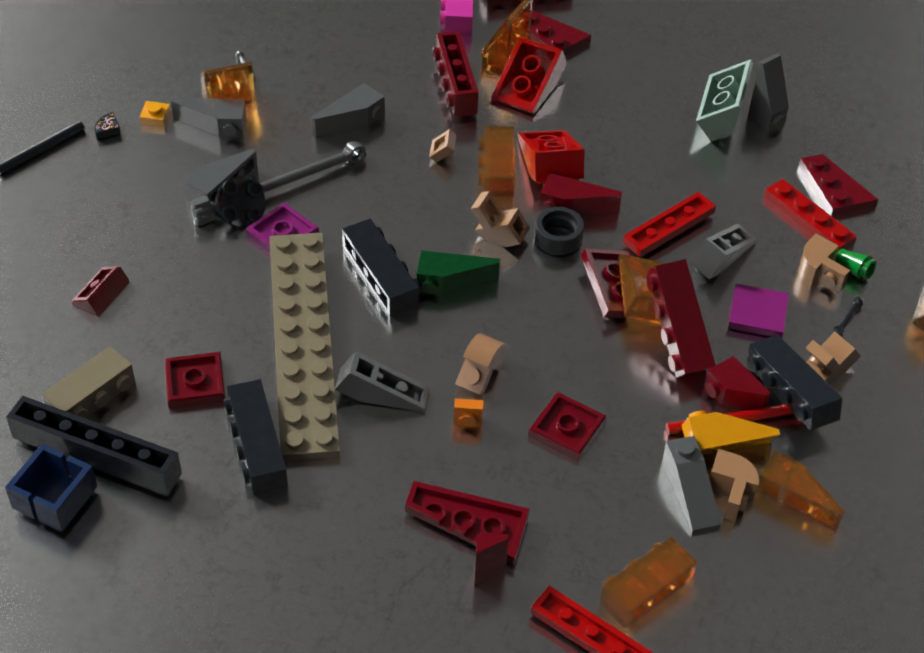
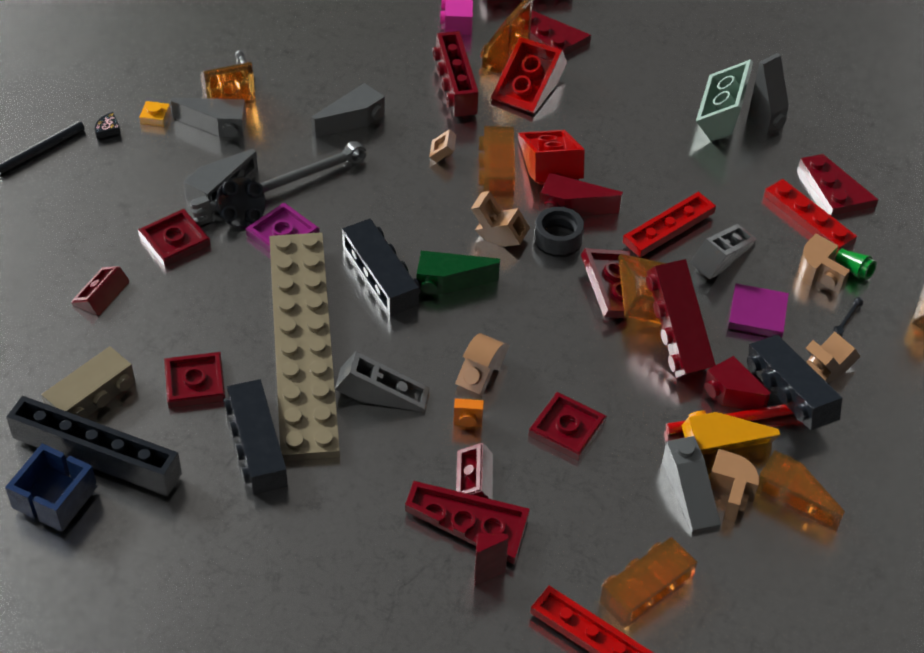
none -> dark red tile [138,209,211,267]
none -> slope [456,443,493,500]

